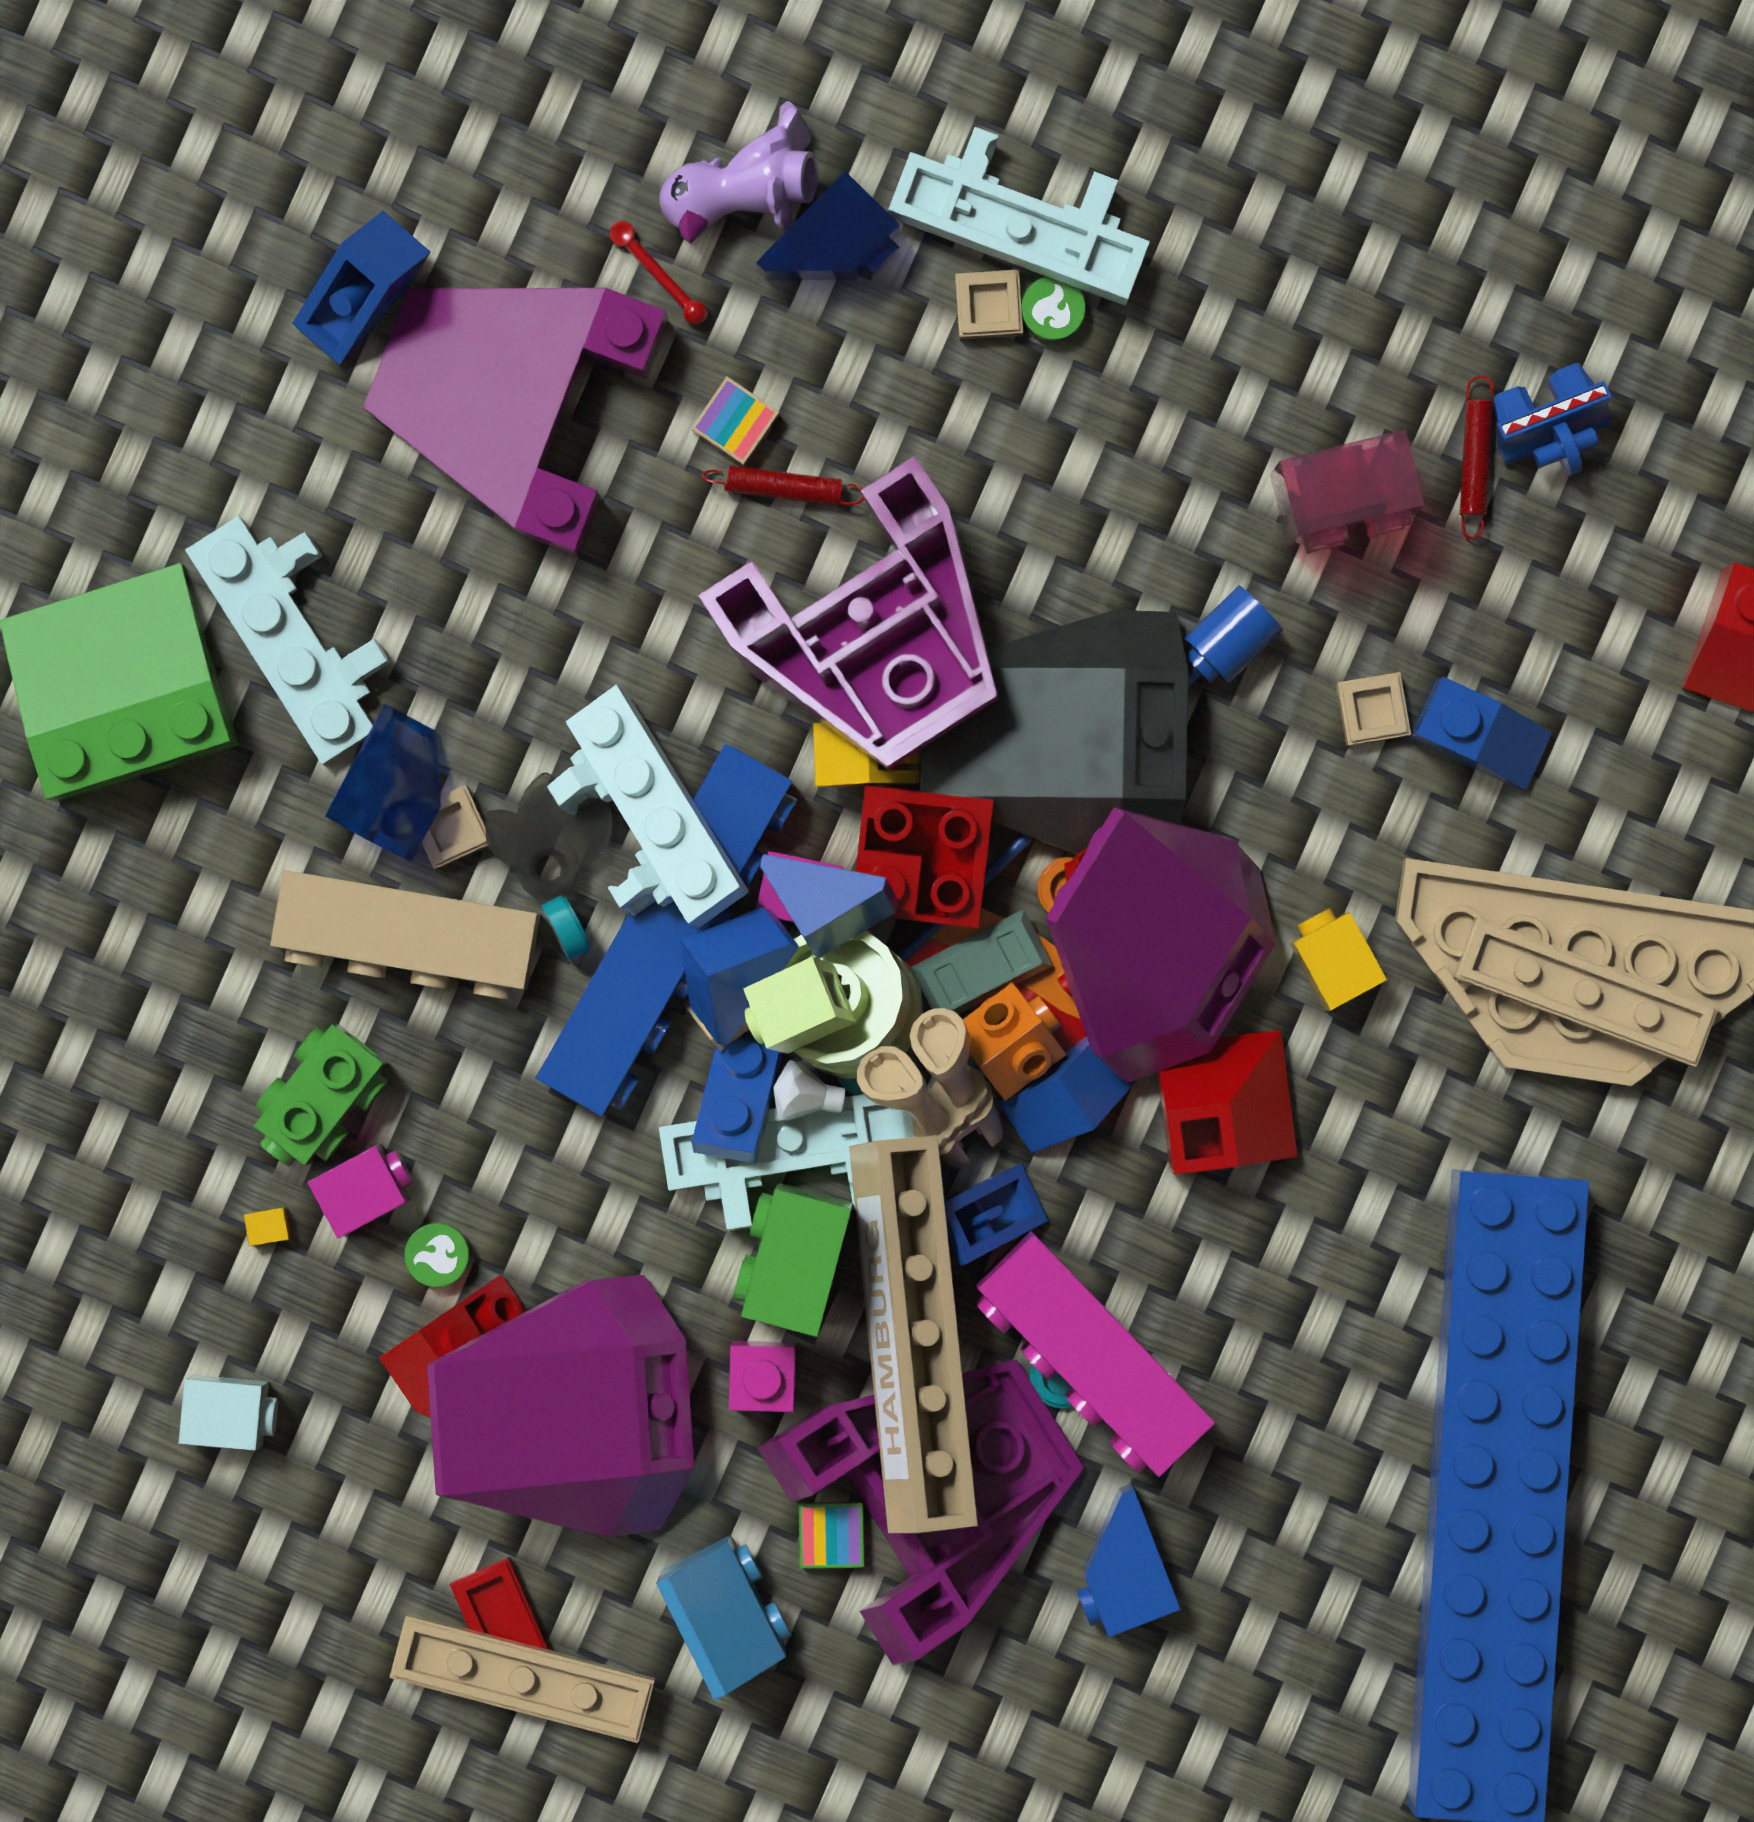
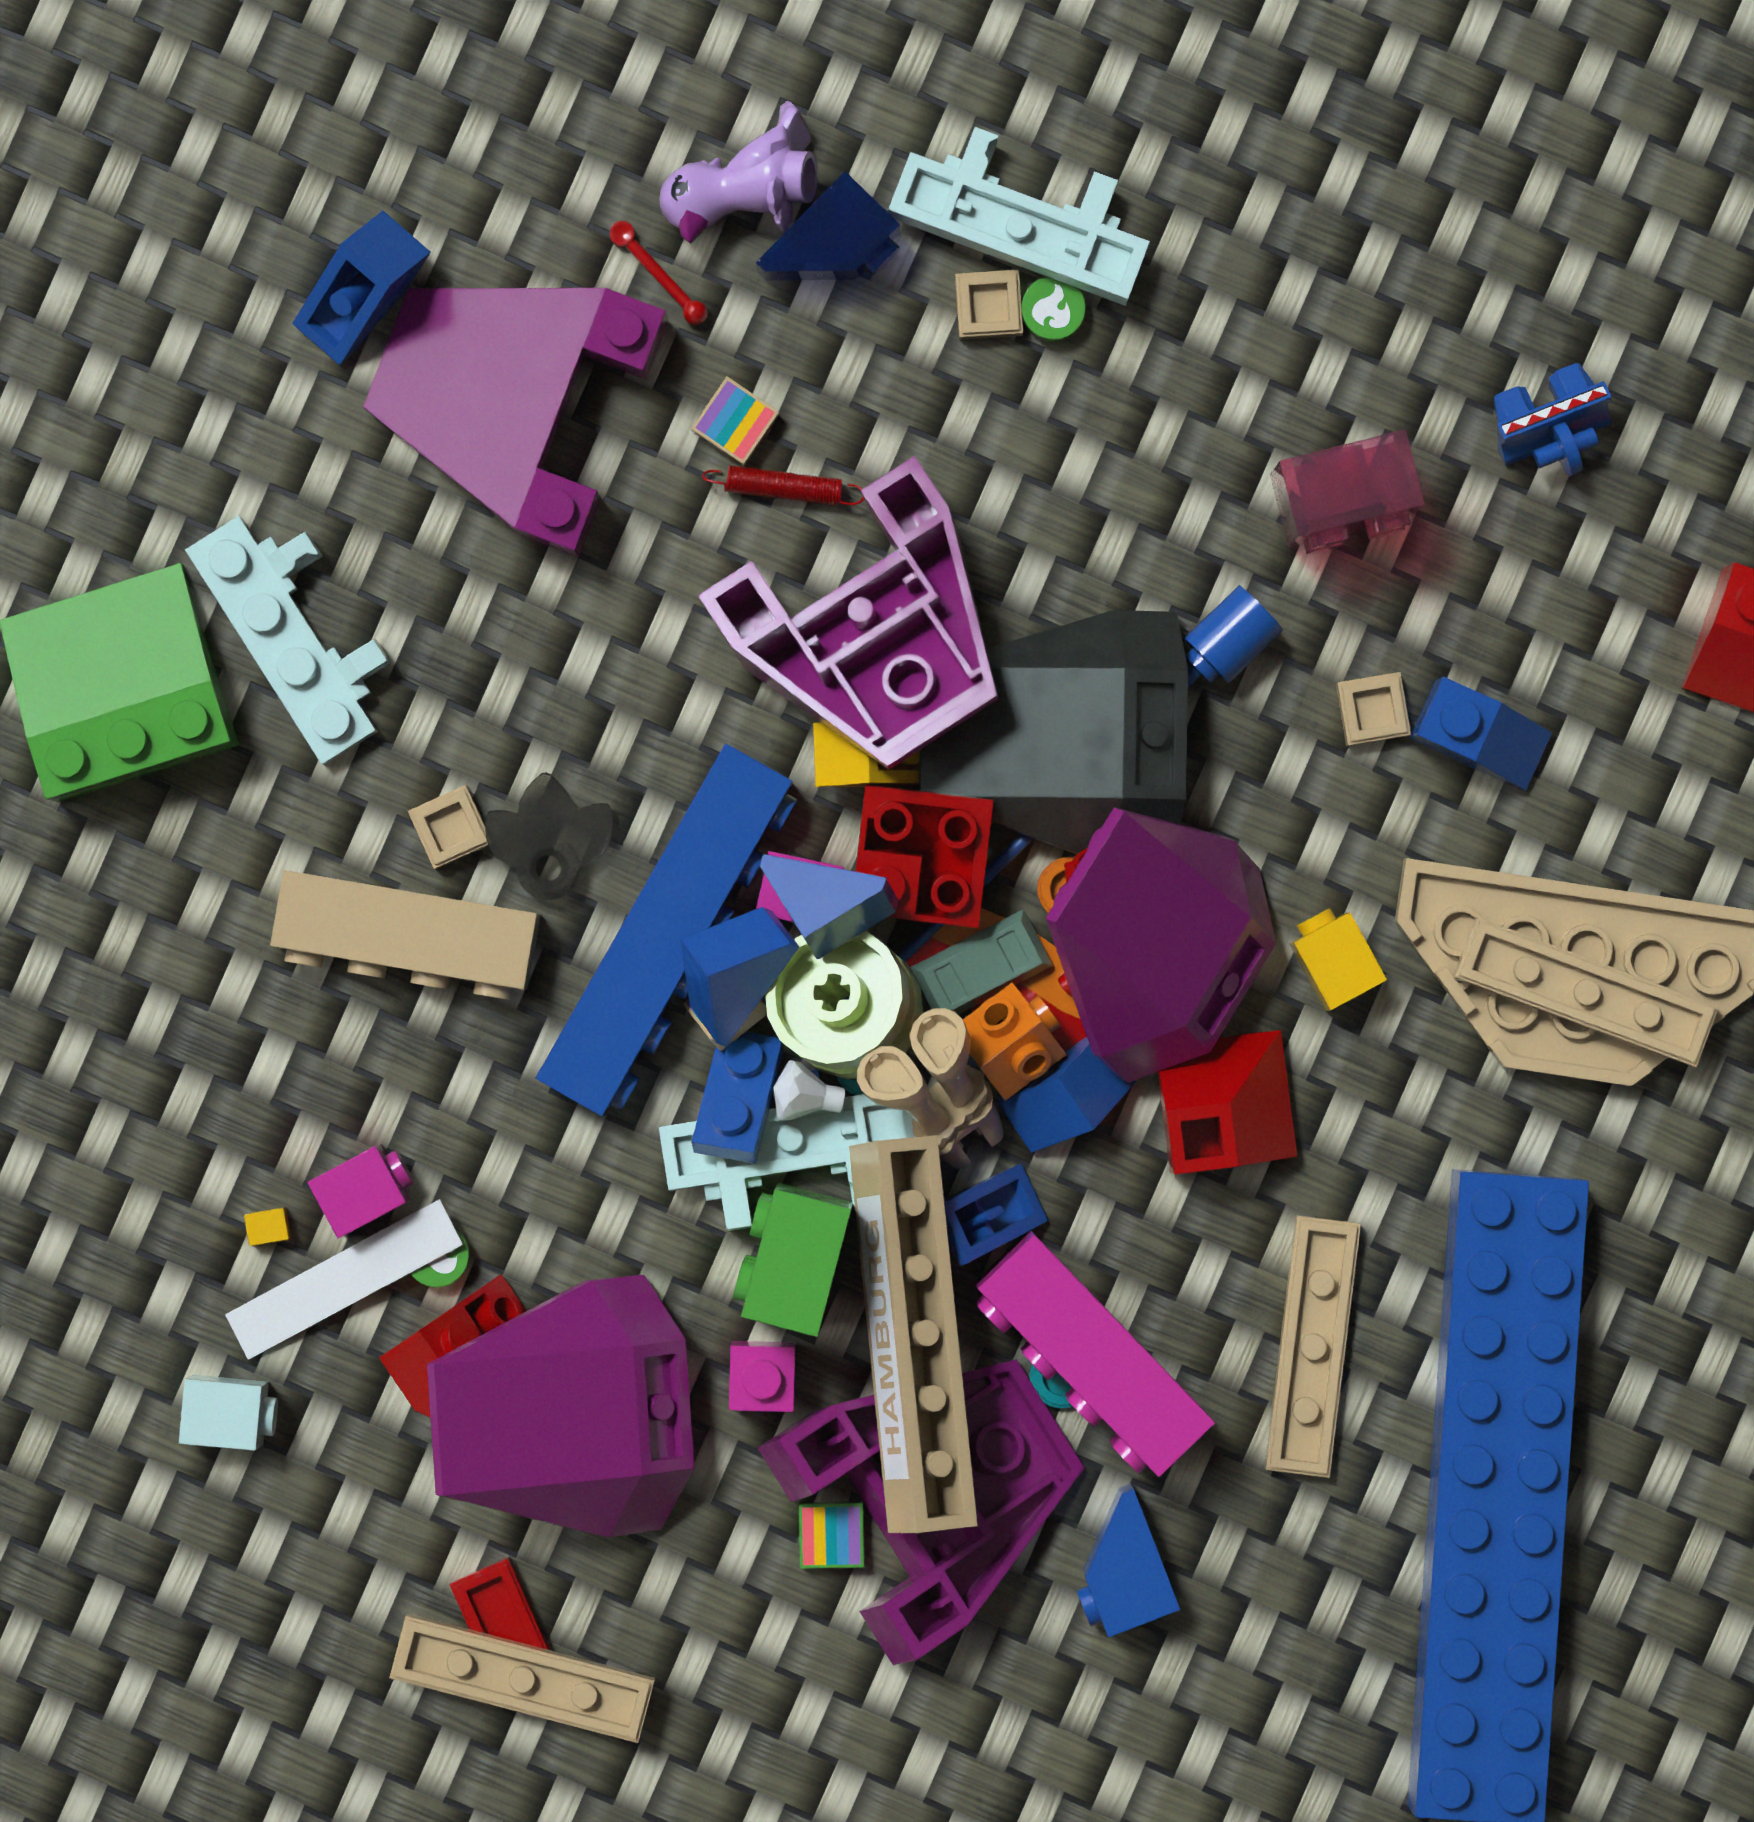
bright green brick [254,1024,389,1167] -> none
clear blue slope [325,704,441,862] -> none
teal tile [541,895,591,962] -> none
light aqua hinge [547,685,749,929] -> none
dark azure slope [656,1535,792,1701] -> none
yellowish green brick [743,957,856,1054] -> none
red piece [1459,375,1494,540] -> none
none -> white sticker [225,1199,463,1360]
none -> tan tile [1264,1215,1361,1478]

